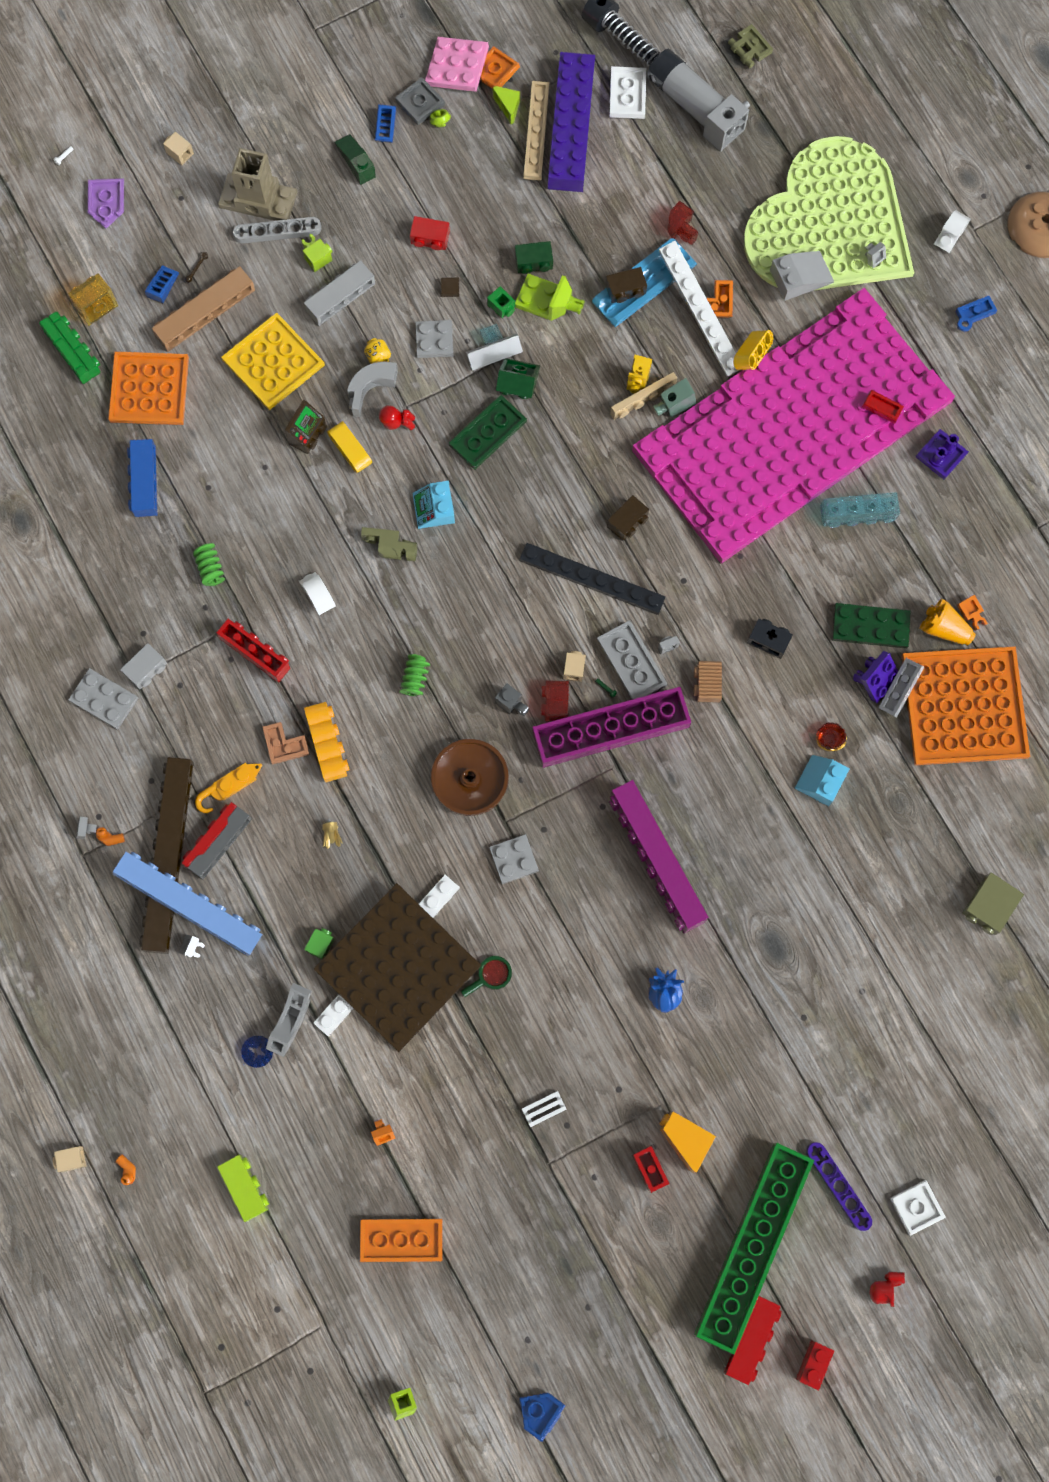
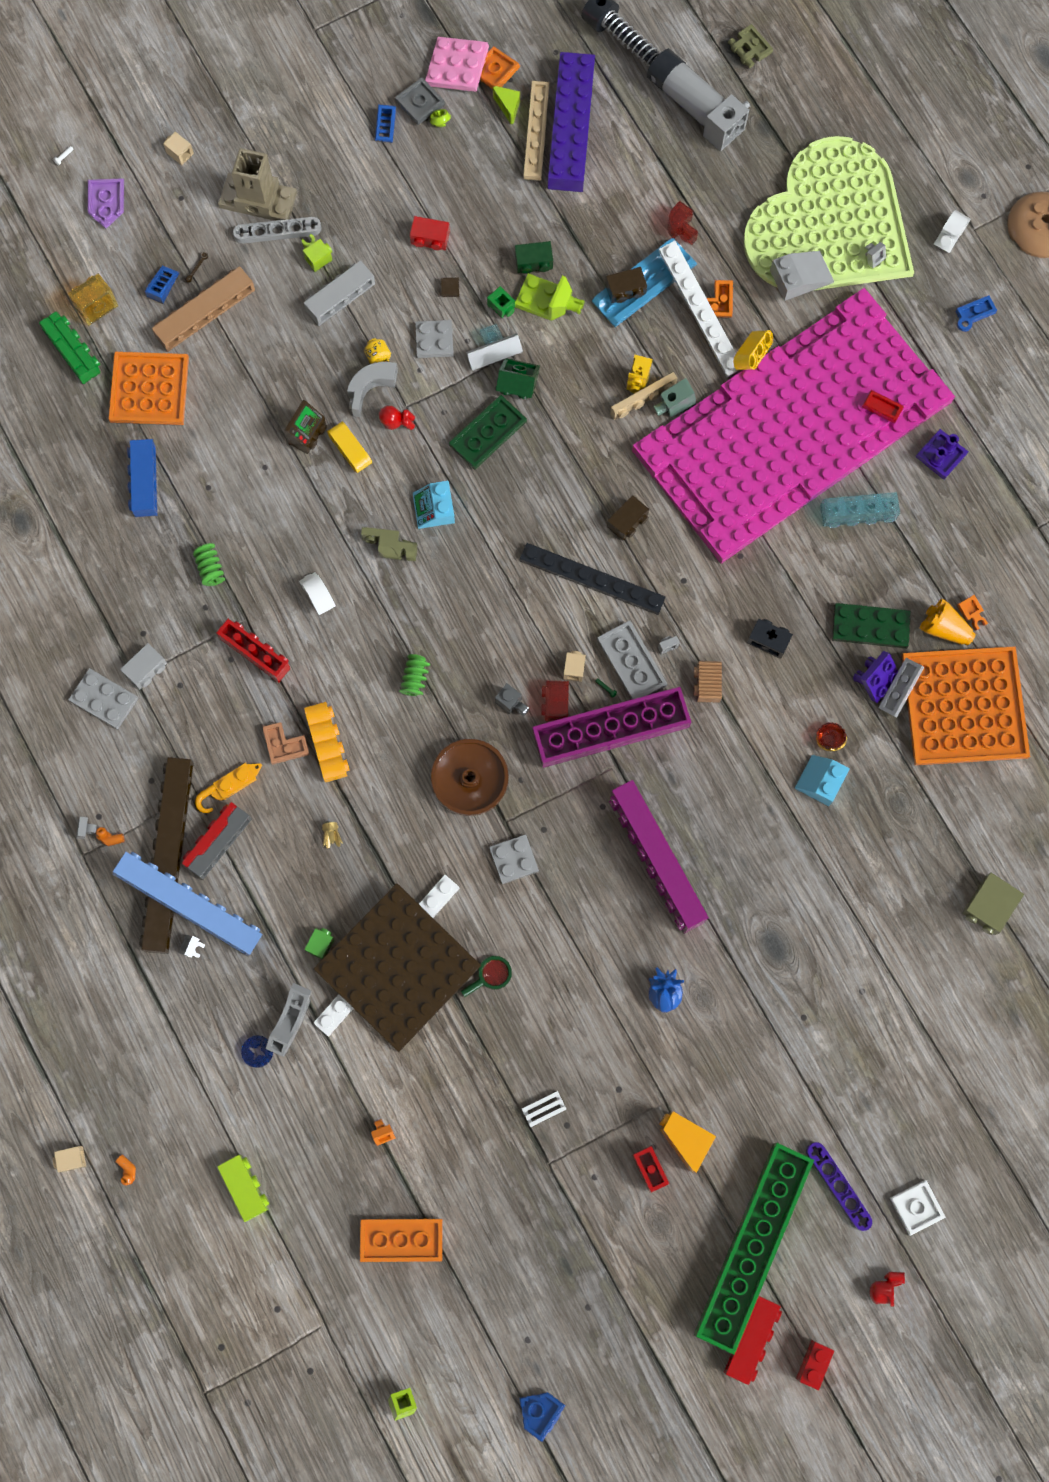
yellow plate [221,312,325,411] -> none
dark green slope [335,134,376,185] -> none
white plate [610,66,646,119] -> none

